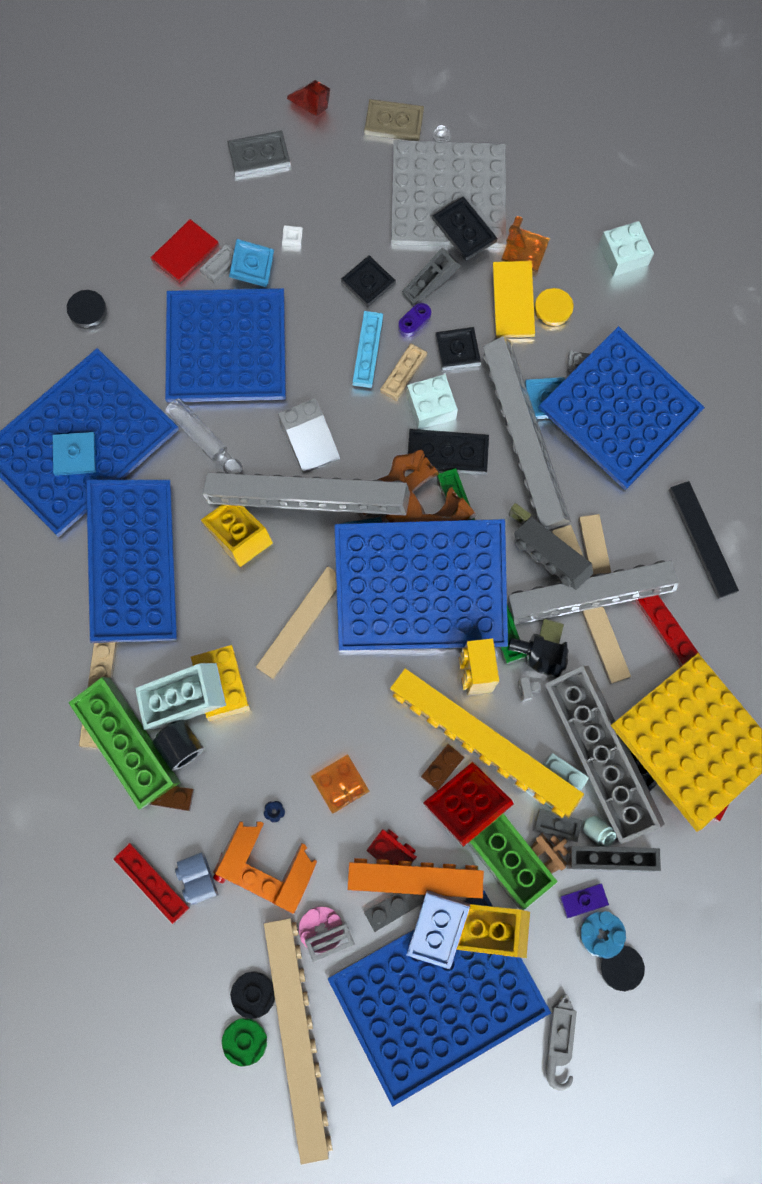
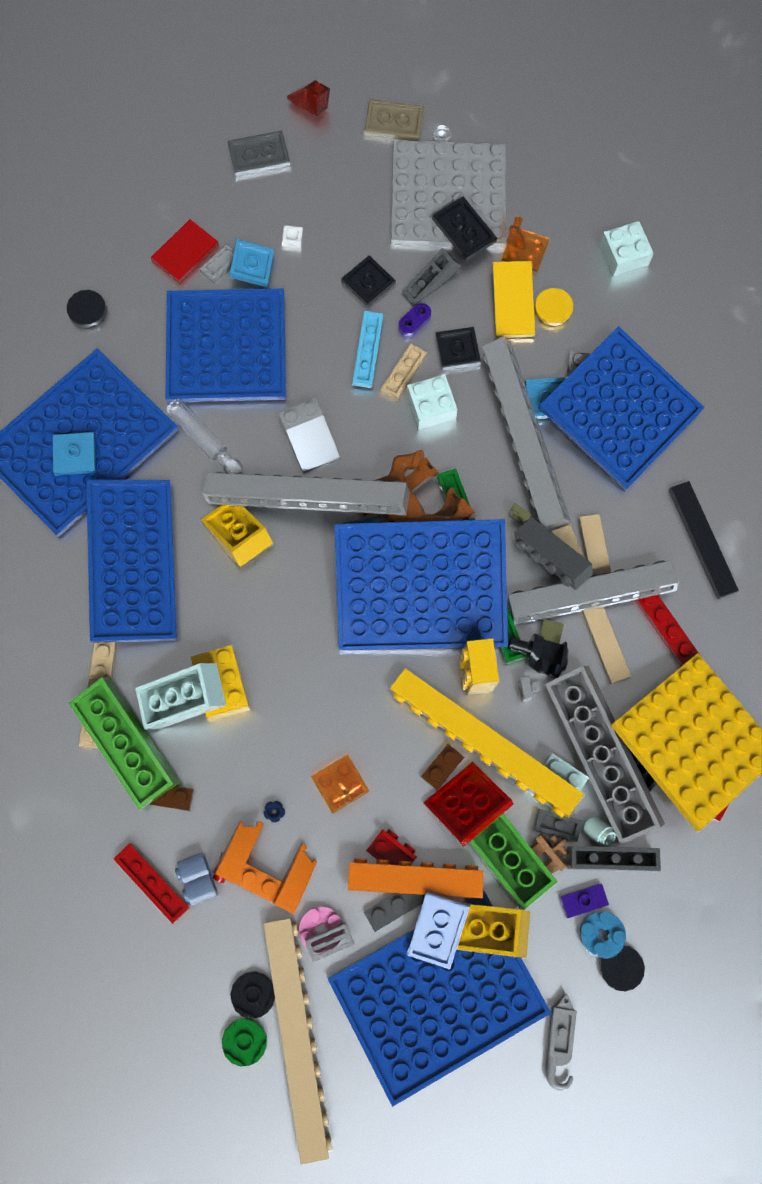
black piece [152,720,204,771] -> none
tan tile [256,566,337,680] -> none
black tile [408,429,489,475] -> none

